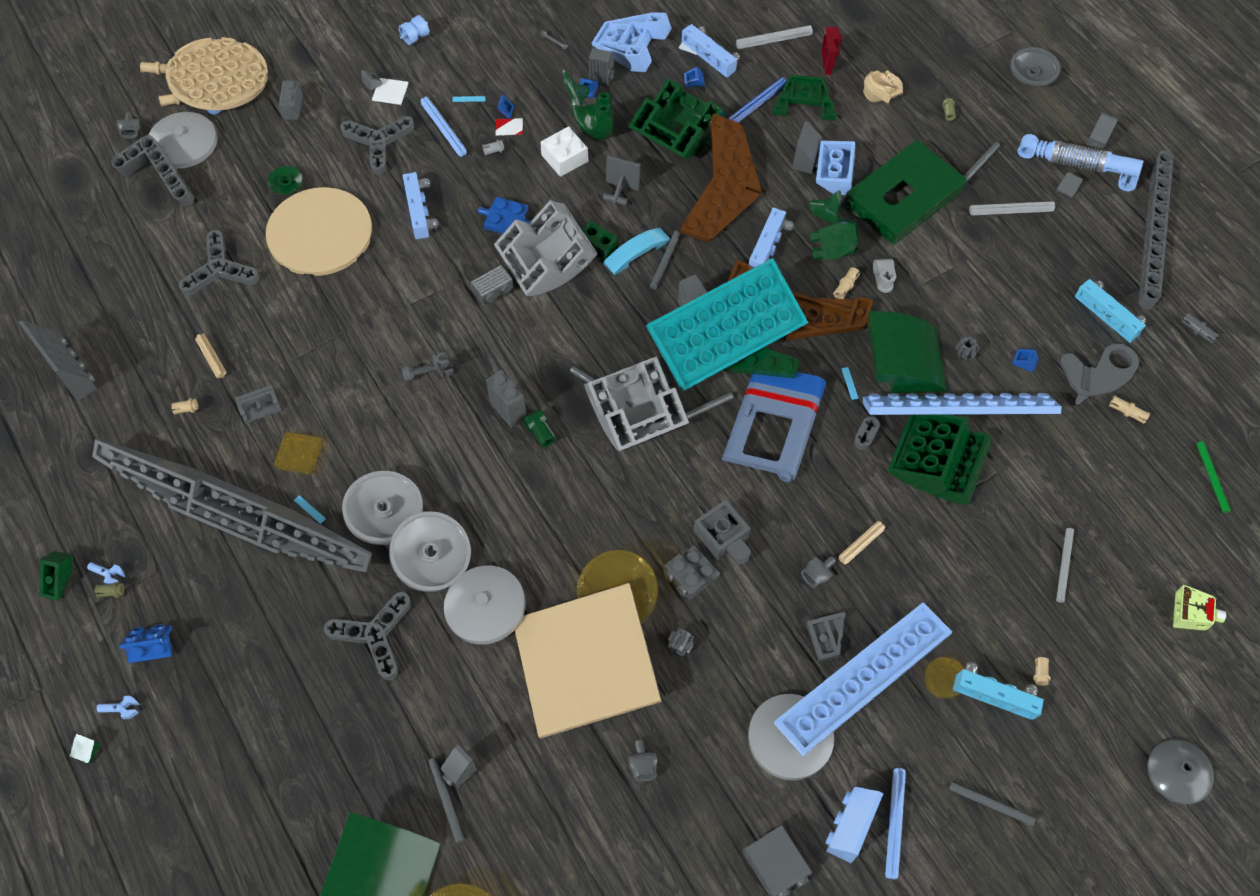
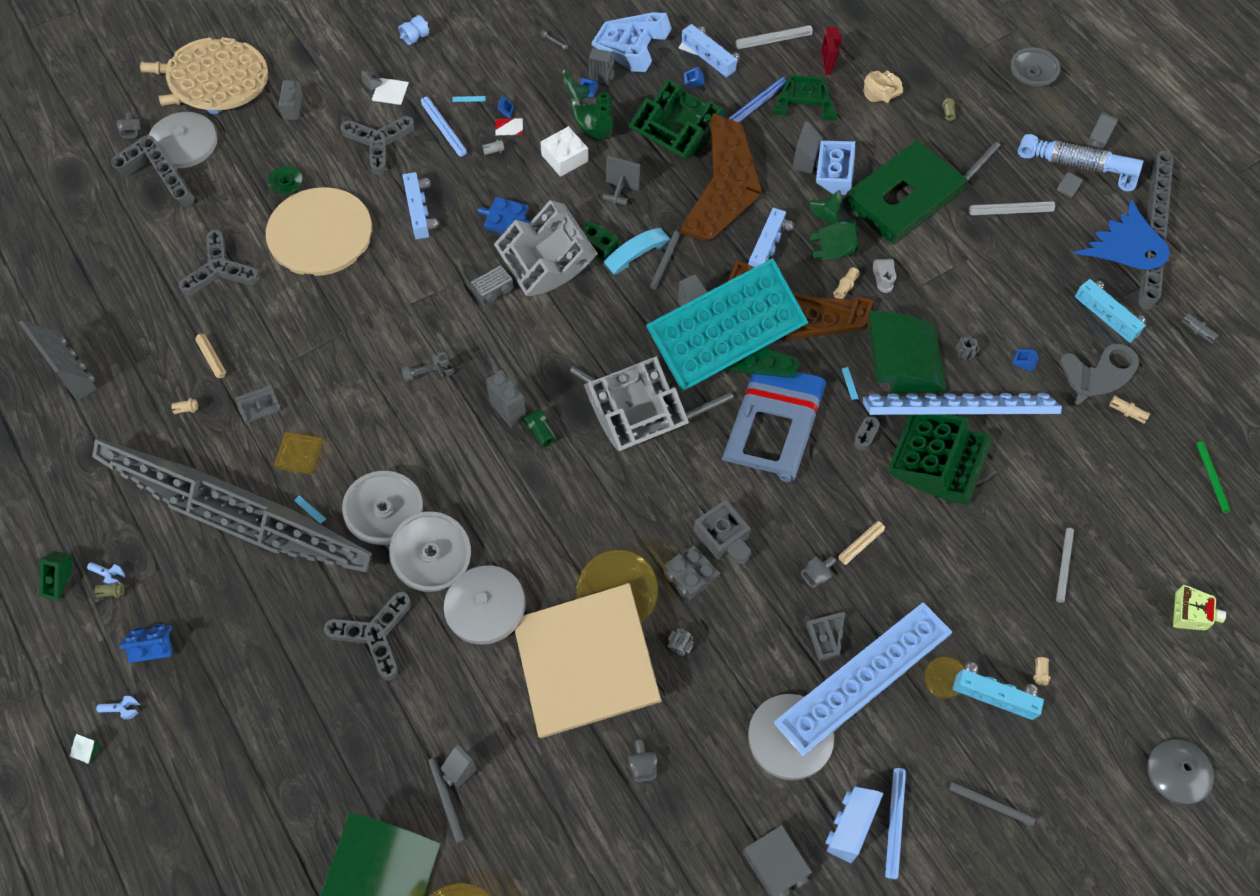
none -> blue piece [1072,199,1170,269]

